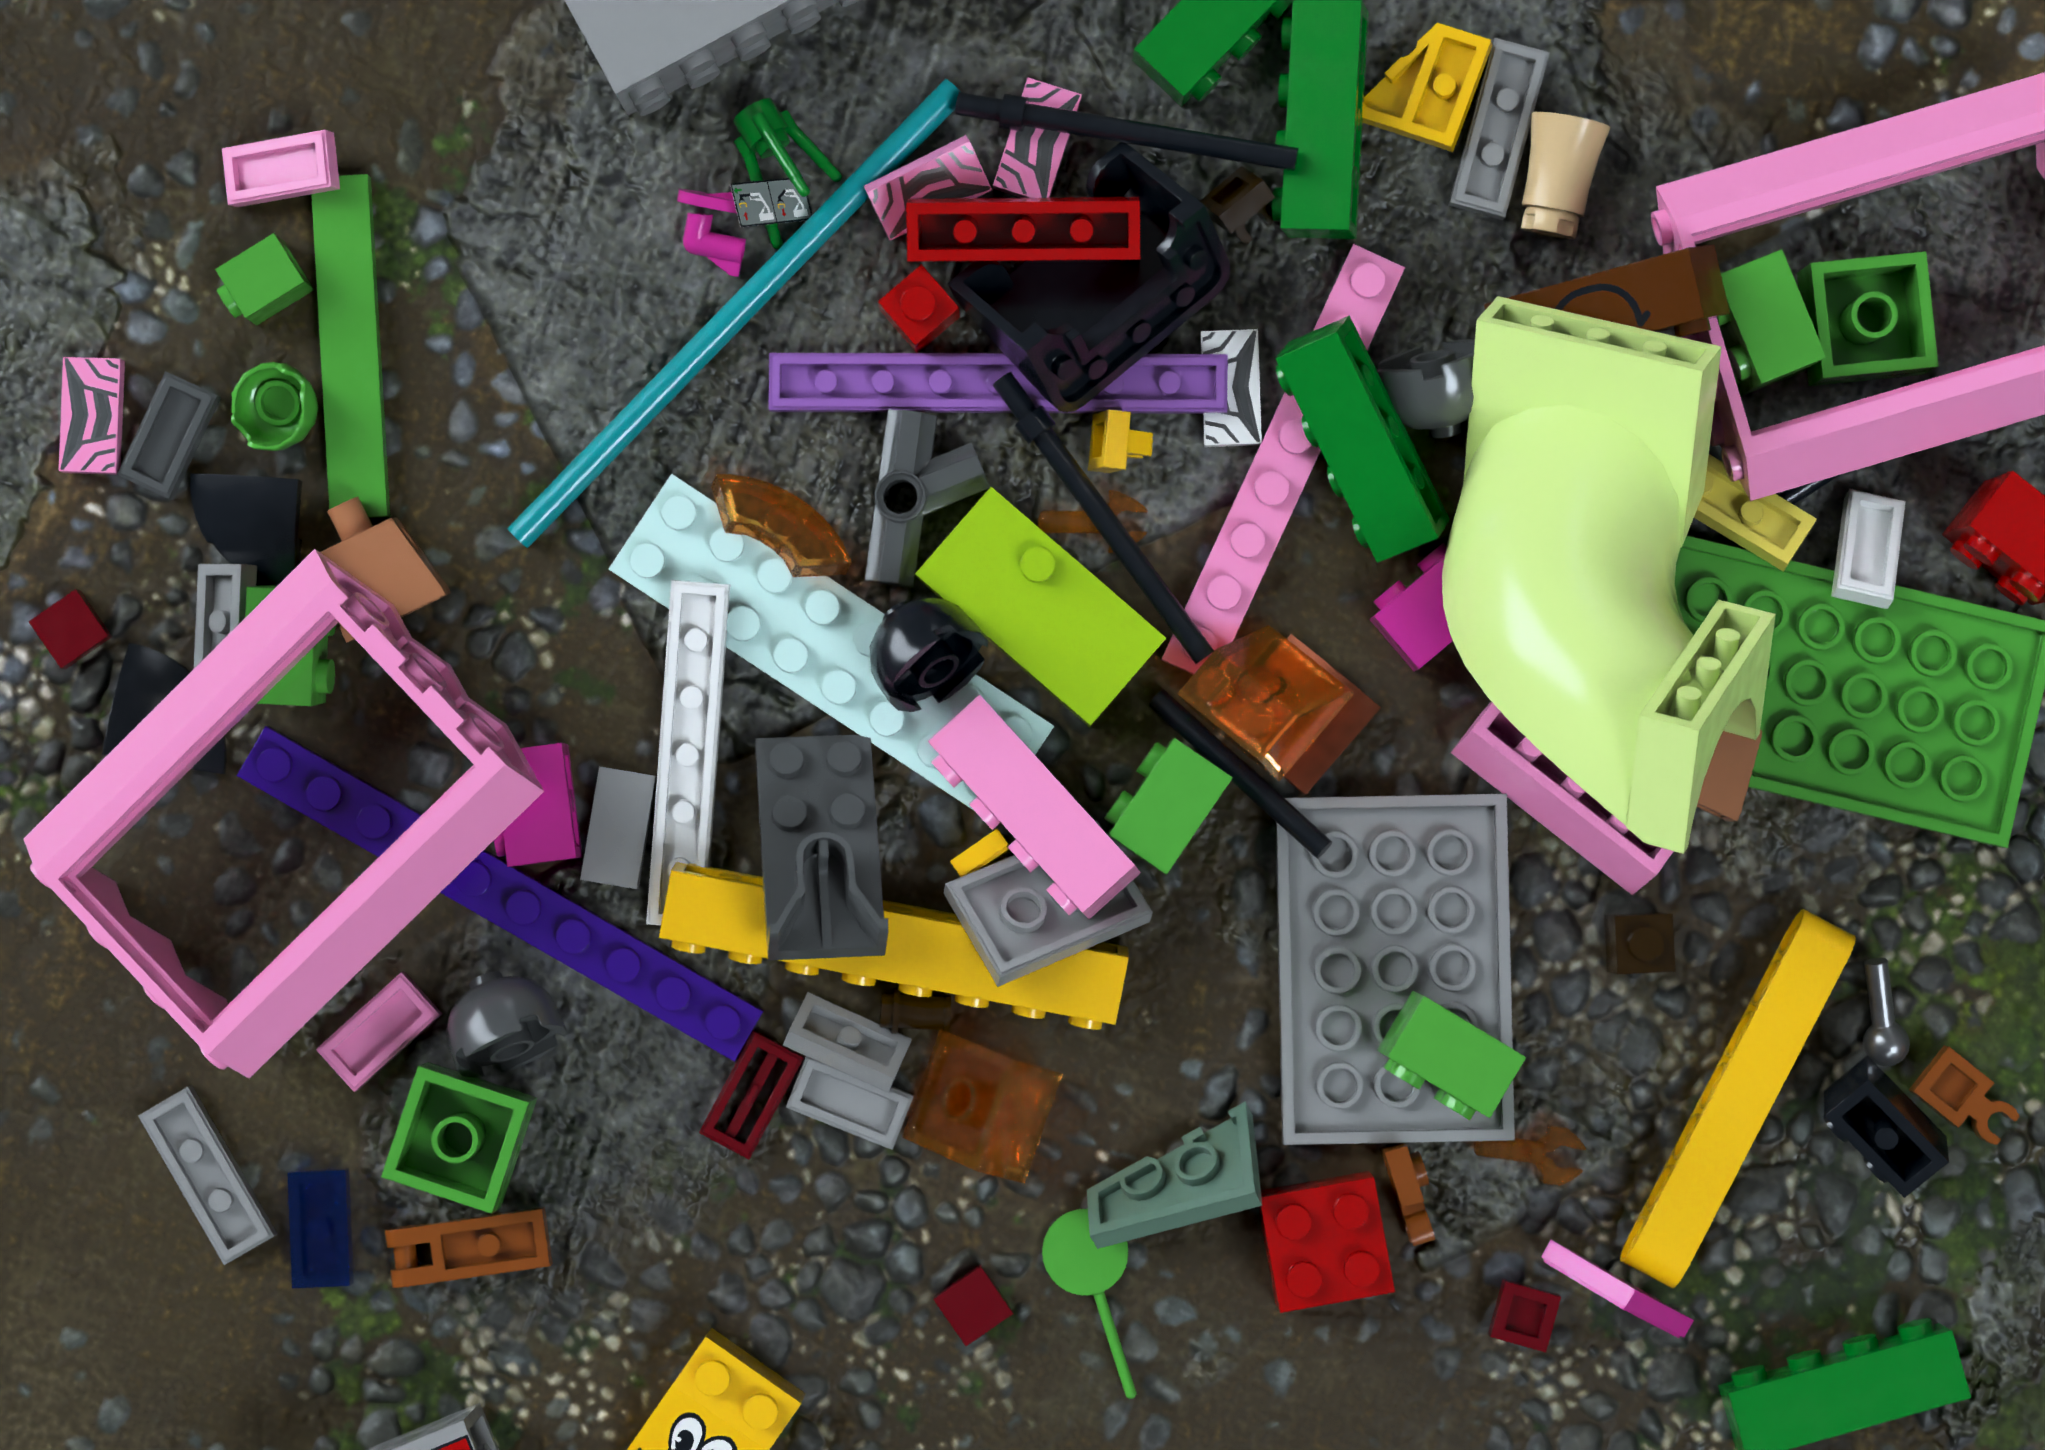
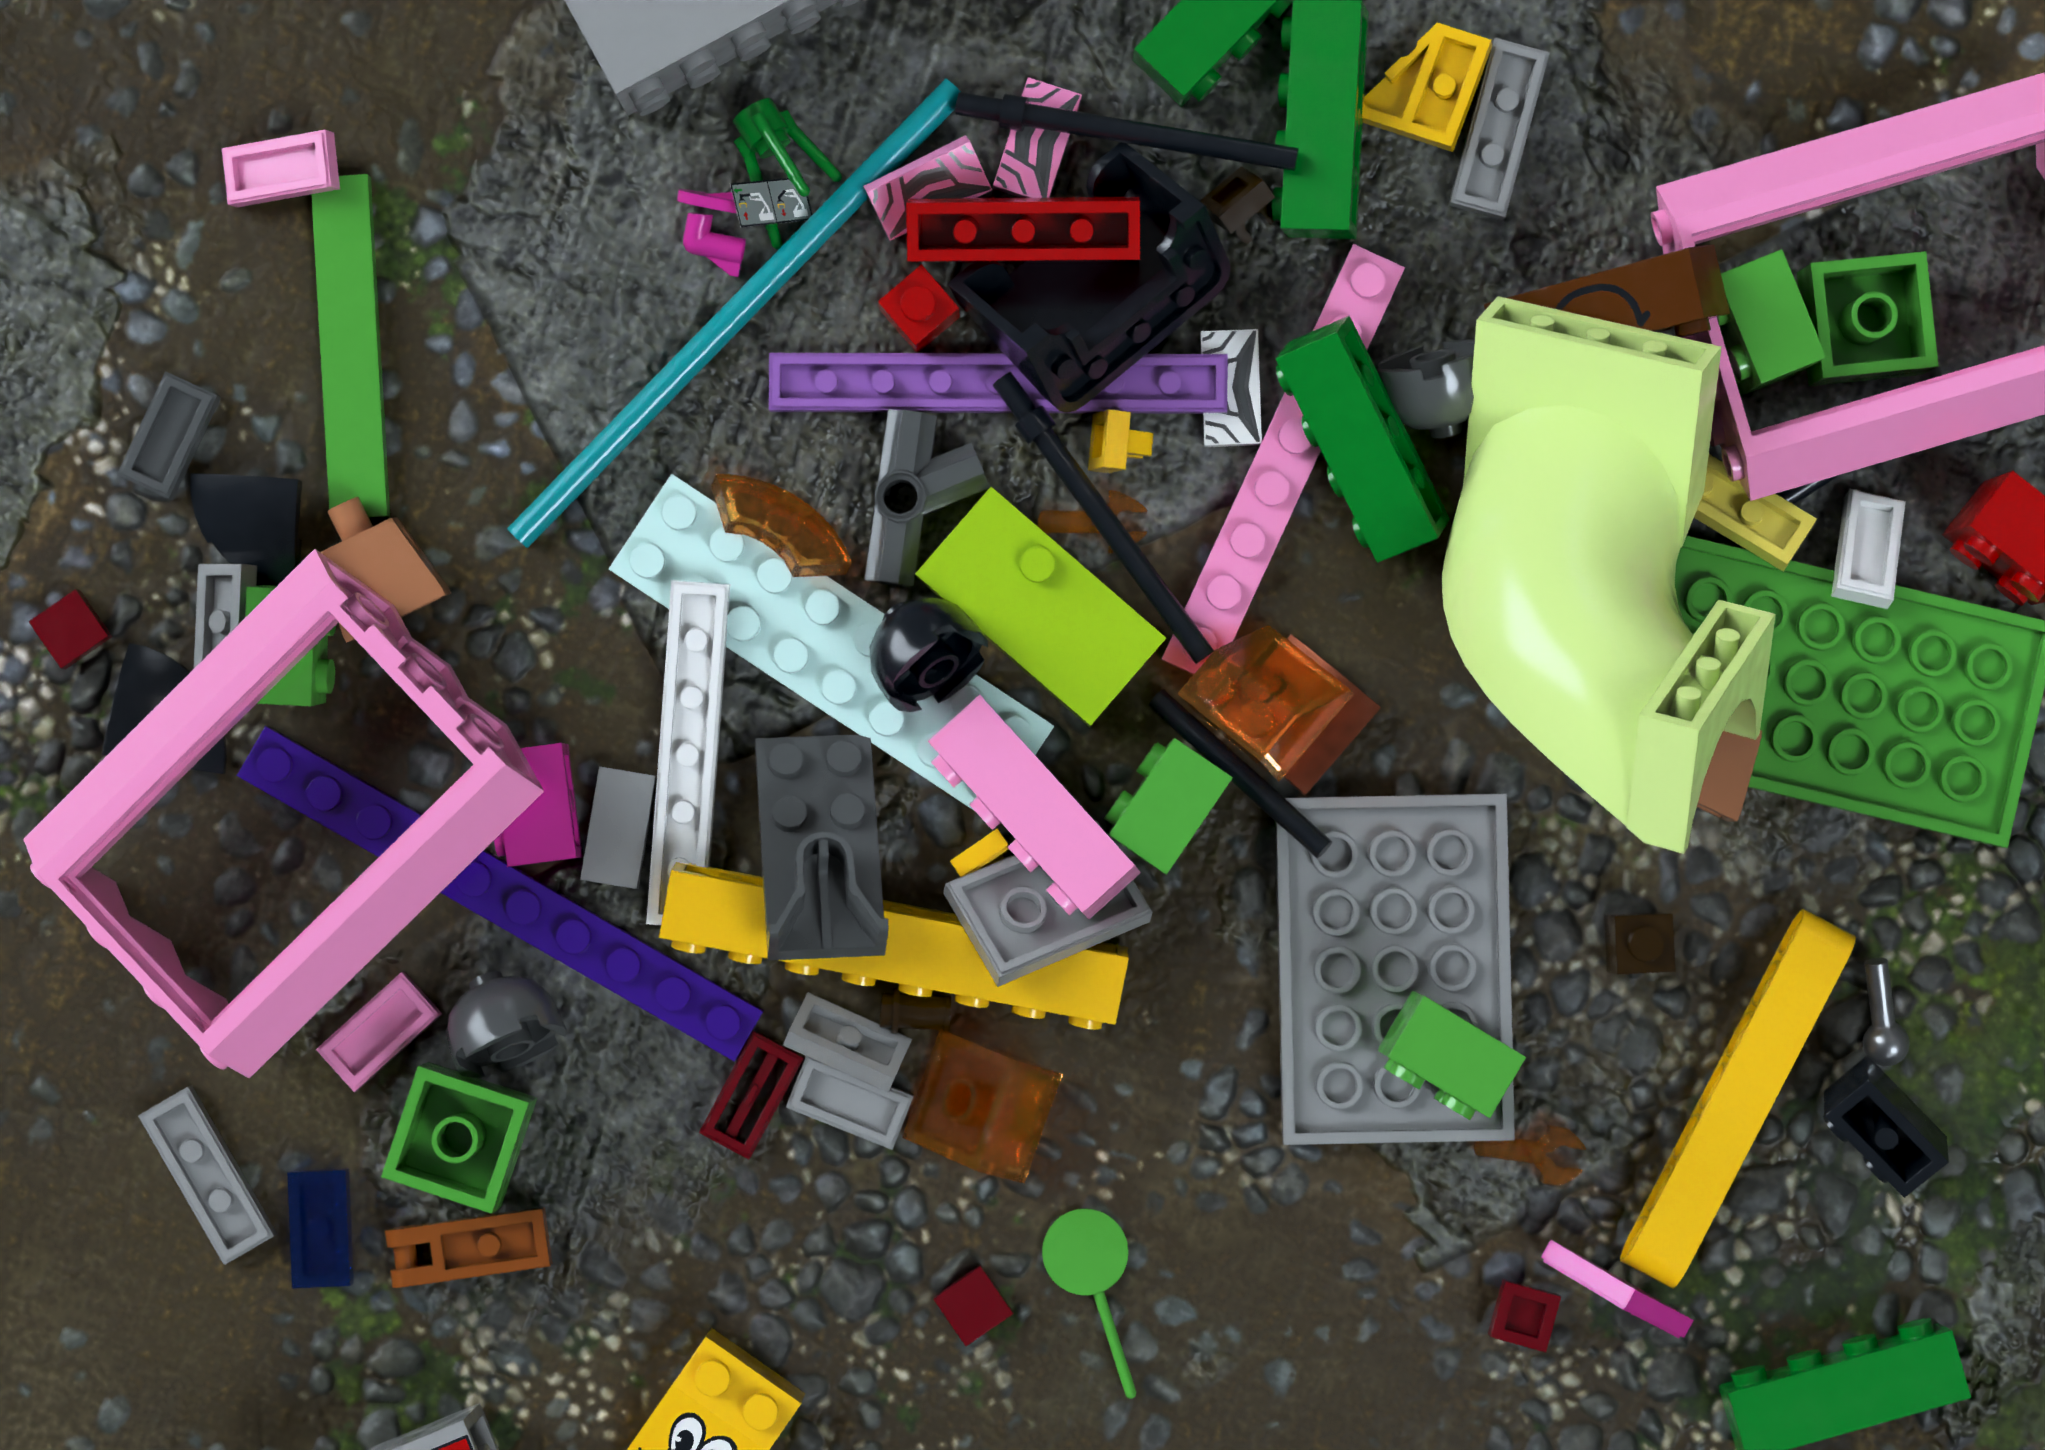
tile [59,357,125,475] -> none
bright green brick [215,233,315,326] -> none
bright green hair [231,362,318,451] -> none
sand green wing [1087,1101,1262,1249] -> none
red brick [1258,1171,1395,1313] -> none
dark pink brick [1369,543,1453,672] -> none
dark orange plate [1380,1143,1435,1246] -> none
bright pink brick [1451,702,1674,895] -> none
tan plant [1521,112,1611,239] -> none
dark orange plate [1909,1045,2020,1145] -> none

